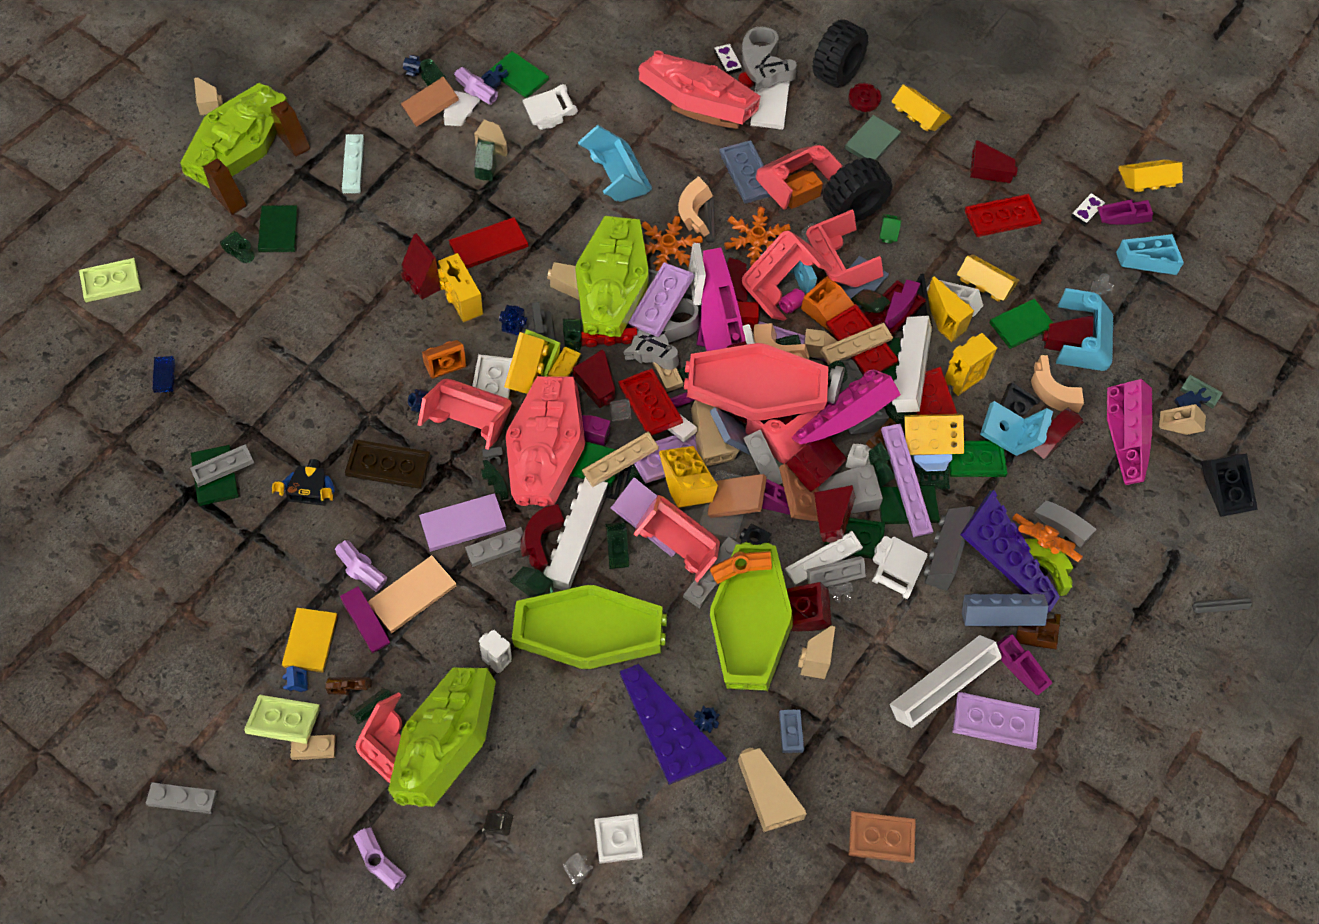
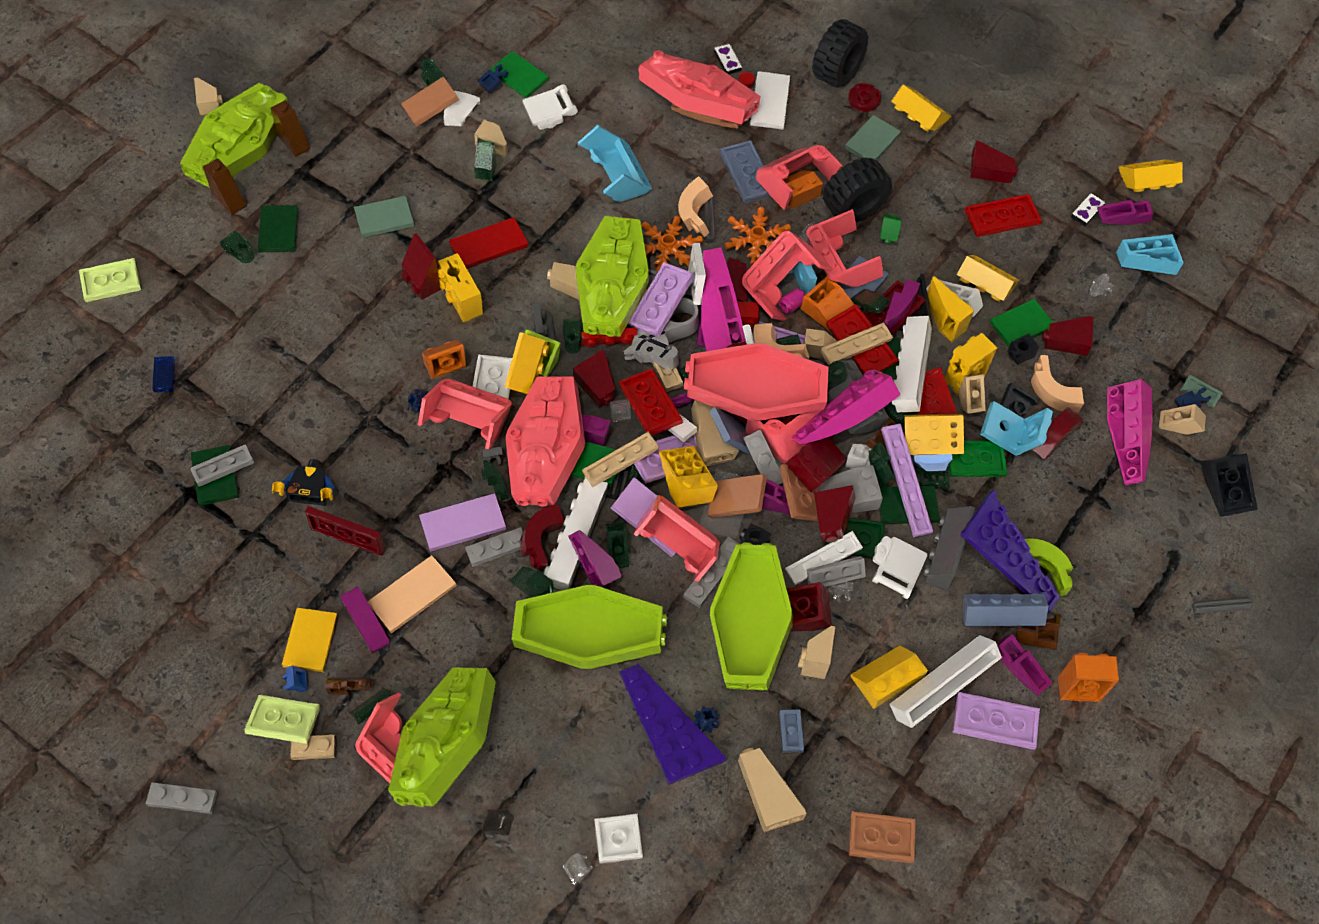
lavender piece [335,540,387,592] -> none
light aqua plate [342,134,364,193] -> none
dark brown plate [345,439,431,489] -> none
lavender piece [353,827,407,891] -> none
dark blue gear [403,55,423,76] -> none
lavender piece [454,67,498,105] -> none
white brick [479,630,512,673] -> none
clear blue brick [499,305,527,336] -> none
yellow plate [548,346,581,377] -> none
orange piece [710,551,772,584] -> none
light grey animal [742,27,797,92] -> none
light grey plate [827,366,845,404] -> none
orange piece [1012,513,1083,562] -> none
light grey slope [1033,501,1097,548] -> none
medium azure windscreen [1056,288,1113,371] -> none
none -> dark red tile [305,506,385,556]
none -> sand green tile [354,196,414,238]
none -> magenta slope [568,530,622,587]
none -> yellow slope [850,645,928,709]
none -> tan slope [959,374,986,413]
none -> black brick [1007,334,1039,365]
none -> orange brick [1058,653,1119,702]

